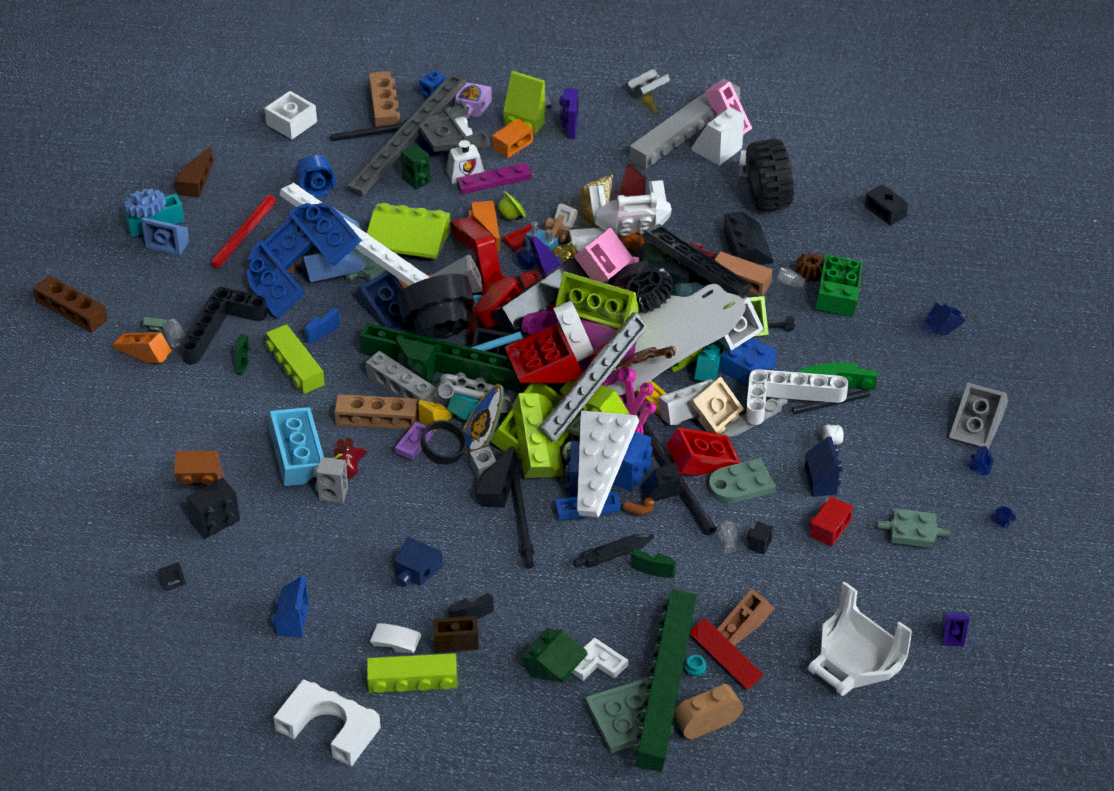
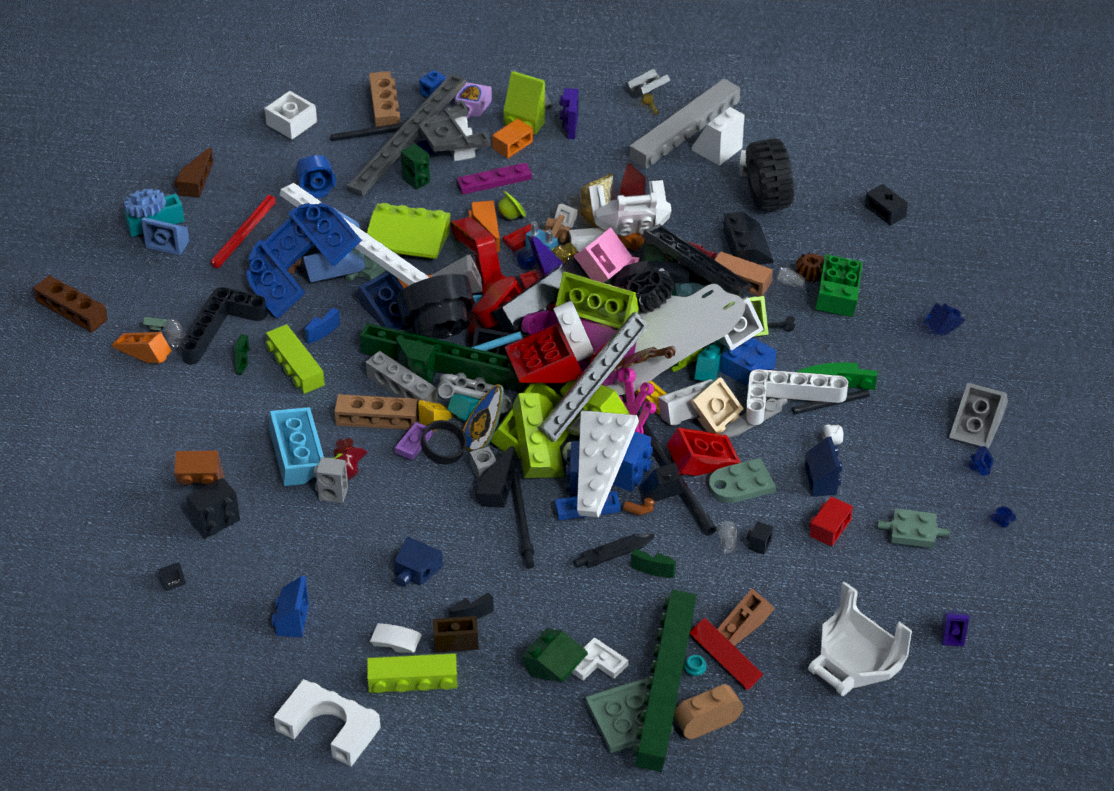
white torso [446,140,484,184] -> none
bright pink slope [704,81,752,135] -> none

